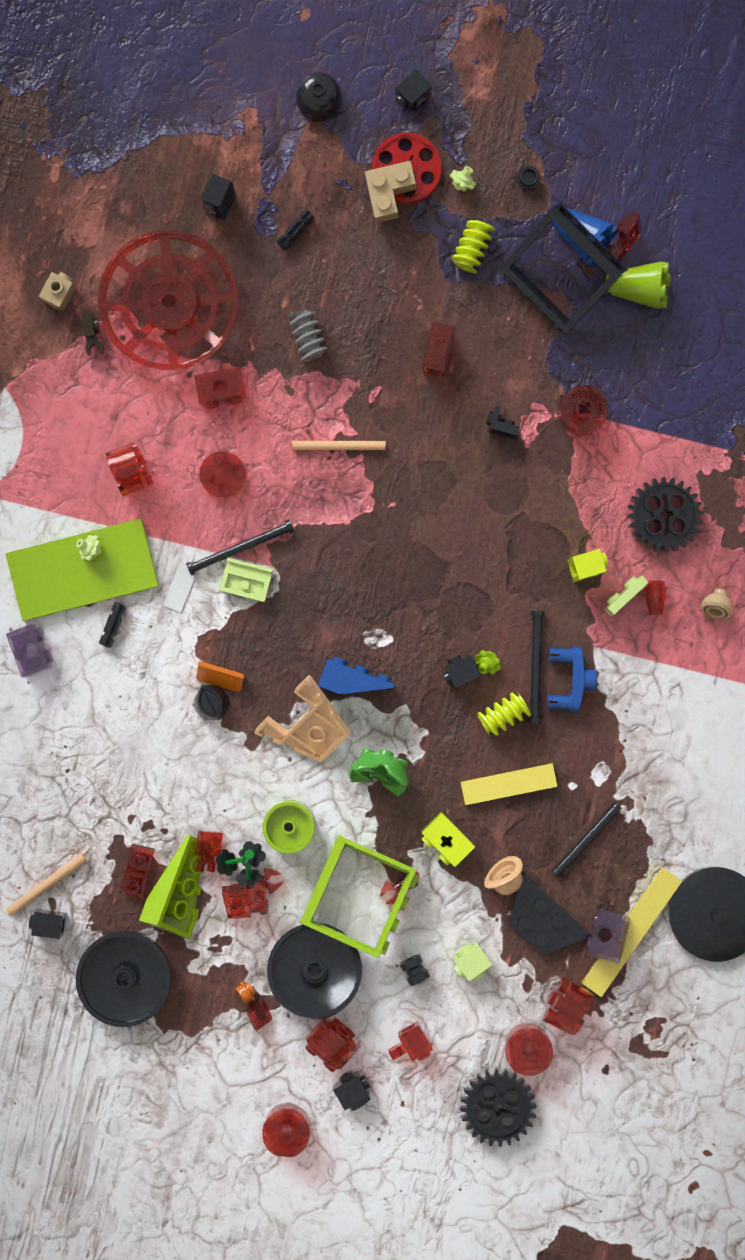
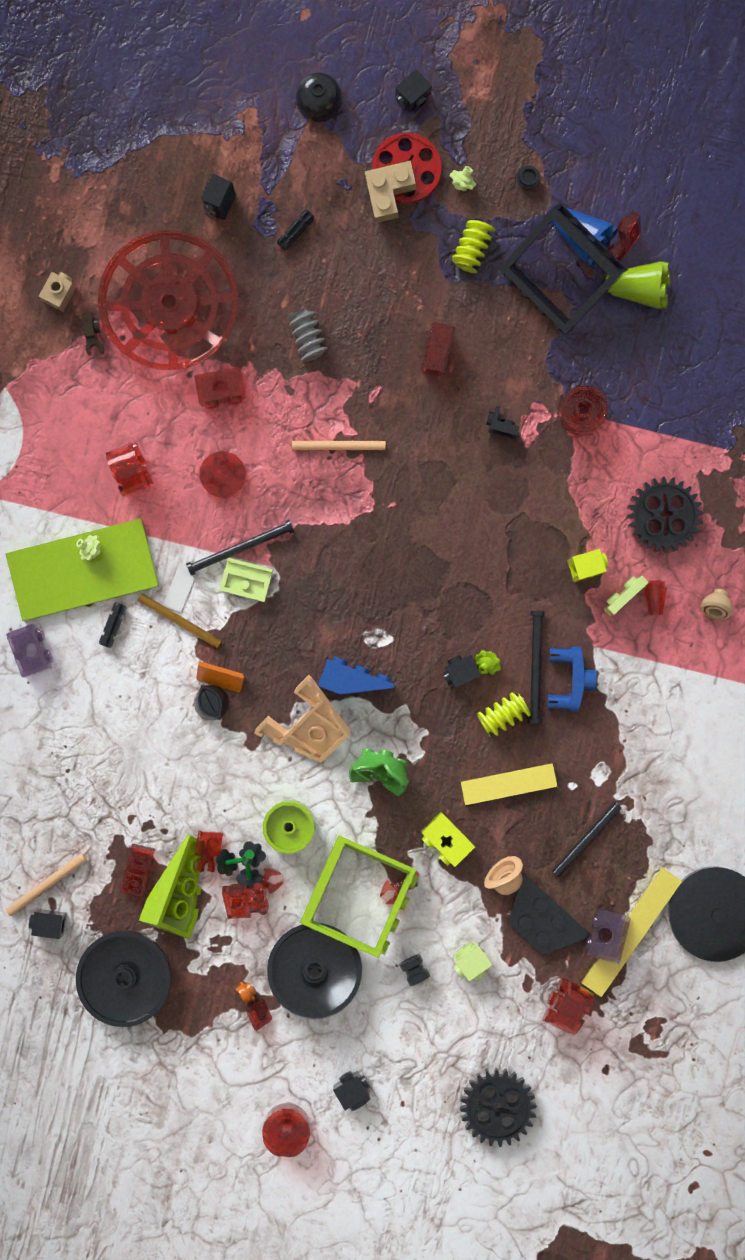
clear red brick [305,1017,361,1072] -> none
clear red brick [388,1021,433,1062] -> none
clear red brick [504,1023,553,1076] -> none
none -> pearl gold bar [137,593,222,649]

